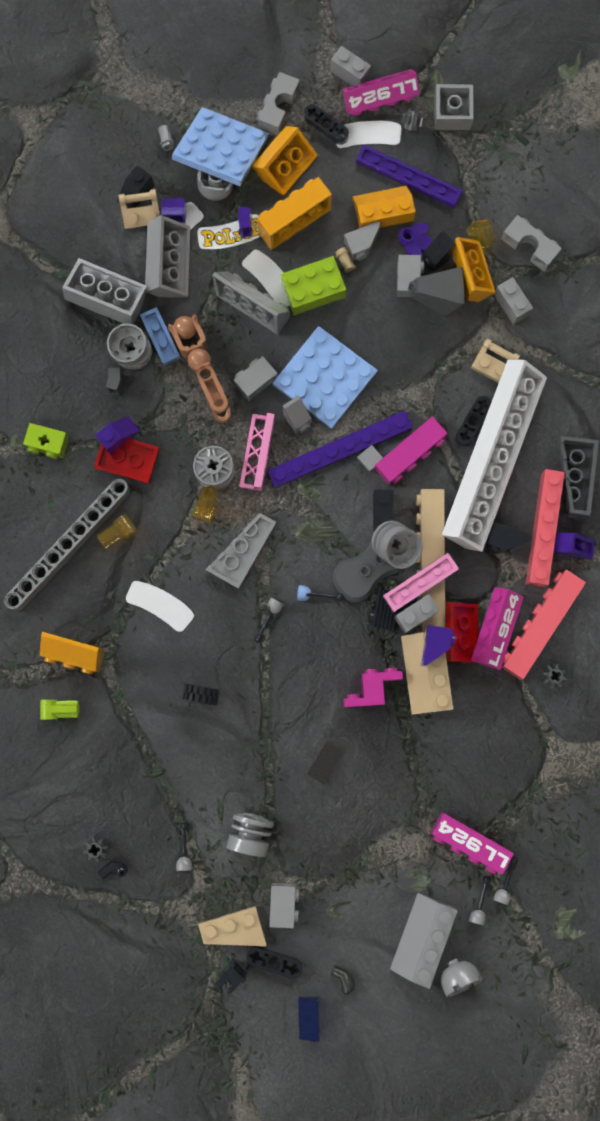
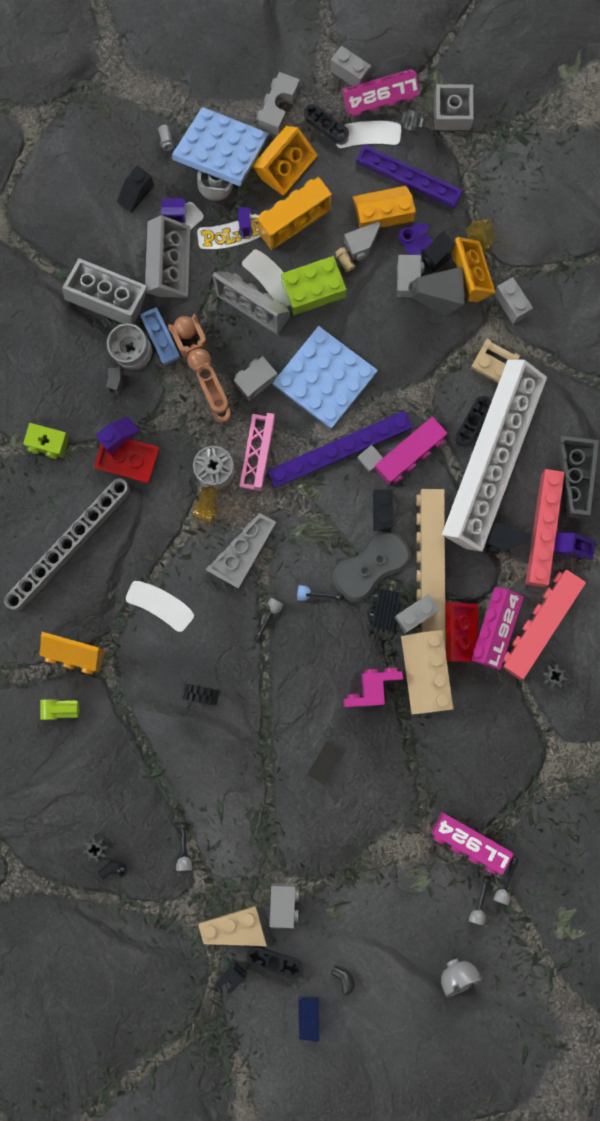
clear yellow piece [96,514,137,550] -> none
tan plate [119,189,160,229] -> none
light grey wheel [226,813,274,857] -> none
light grey slope [283,395,312,433] -> none
light grey wheel [371,520,423,569] -> none
bright pink plate [383,553,459,612] -> none
light grey slope [390,893,458,989] -> none
dark purple slope [421,625,455,667] -> none
light grey arch [501,215,562,272] -> none

